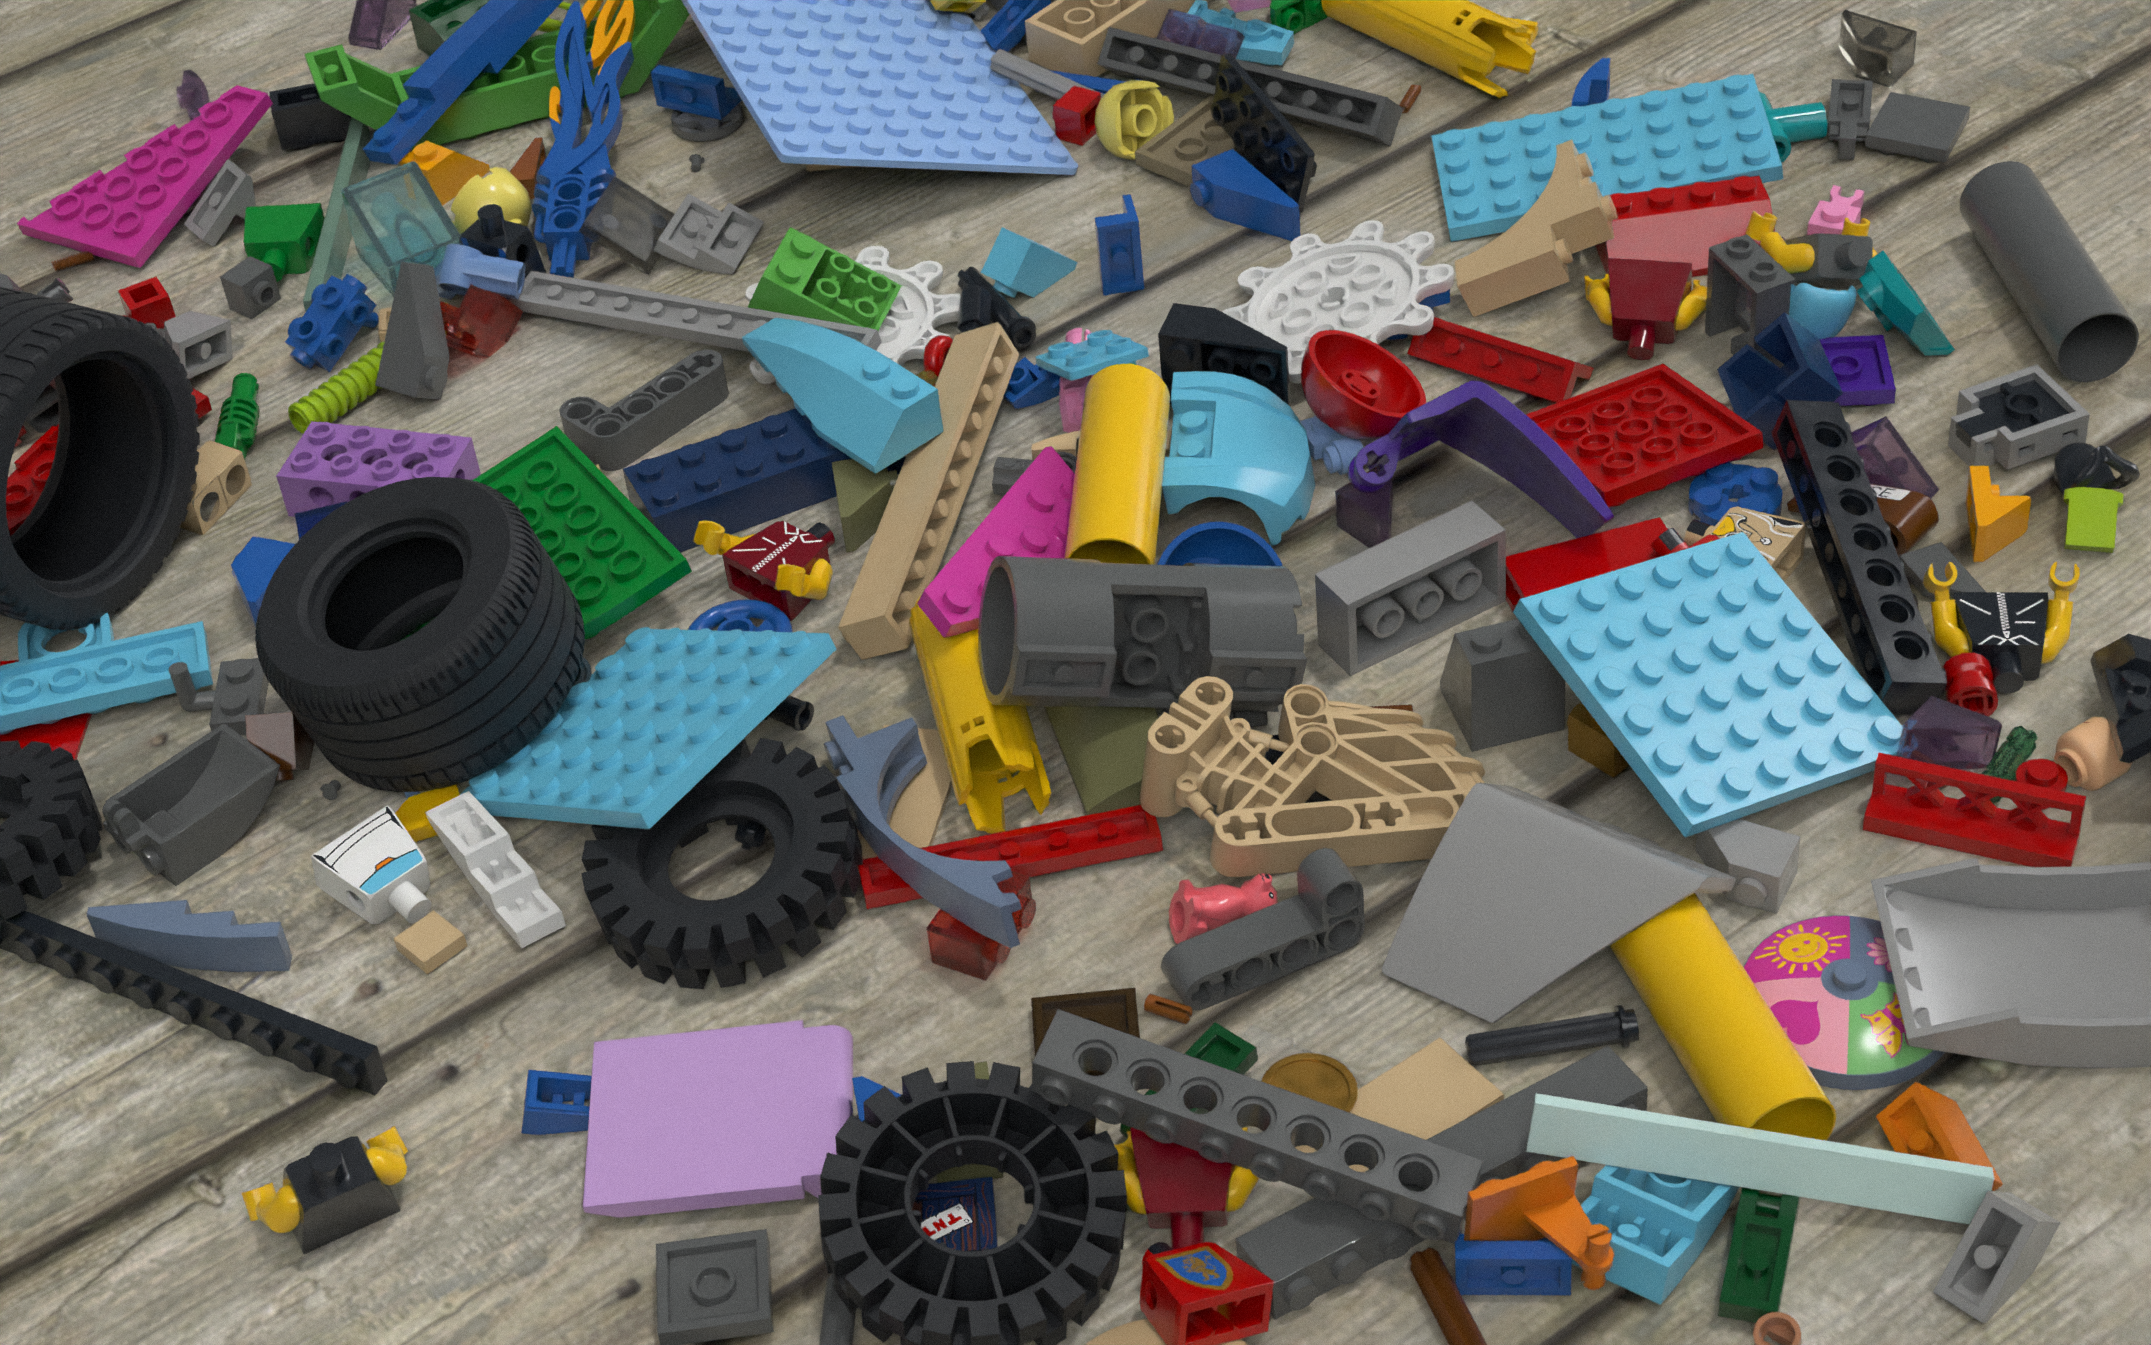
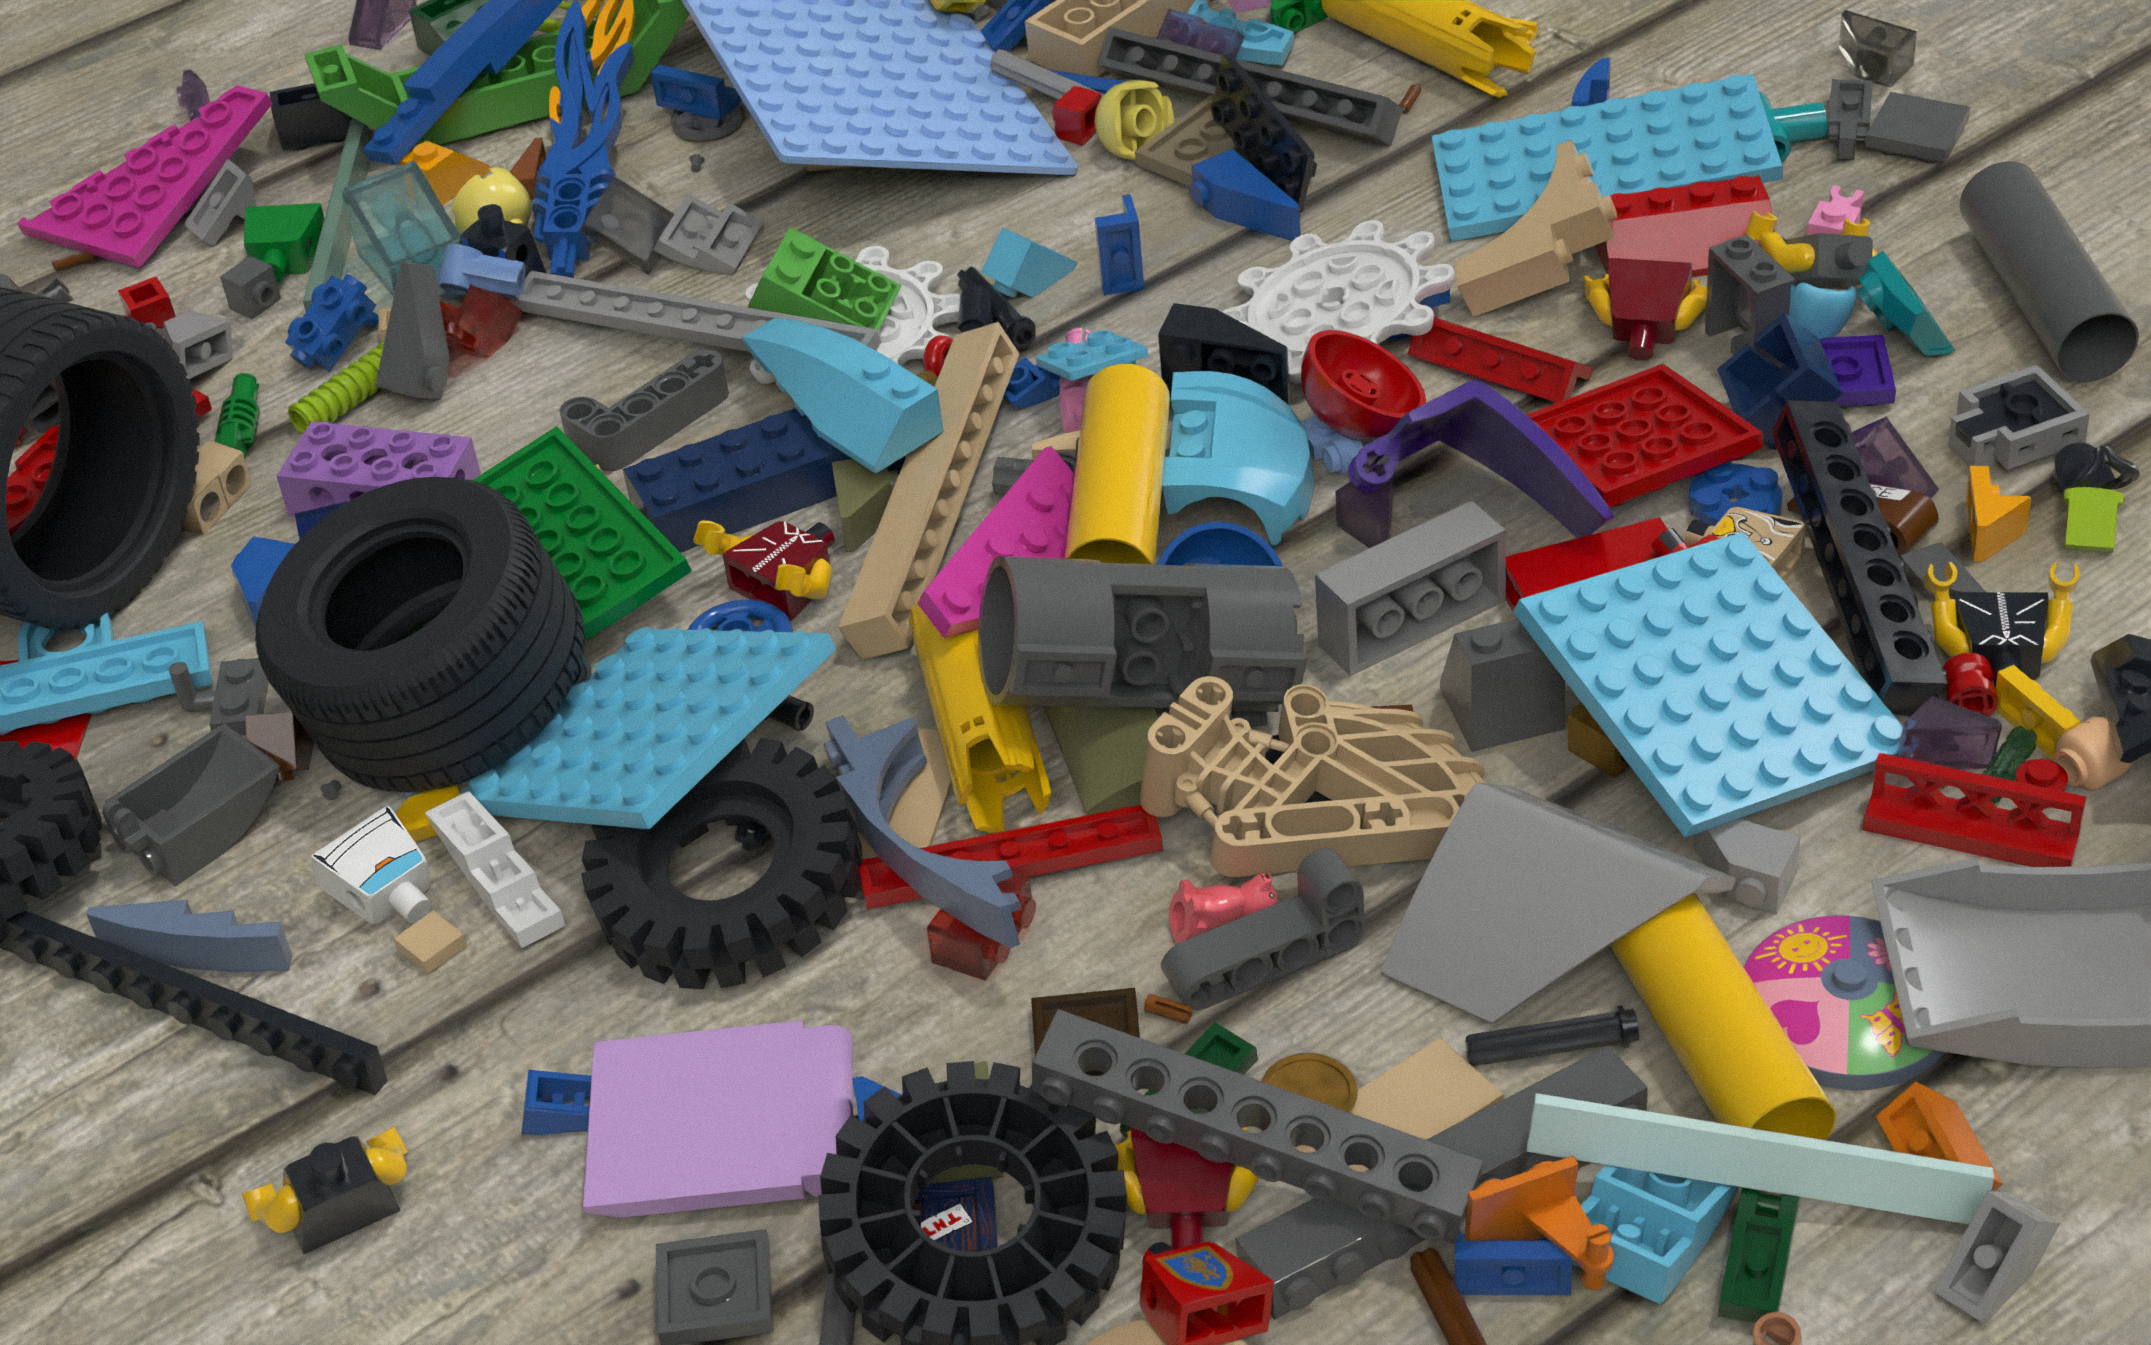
none -> yellow plate [1995,665,2081,761]

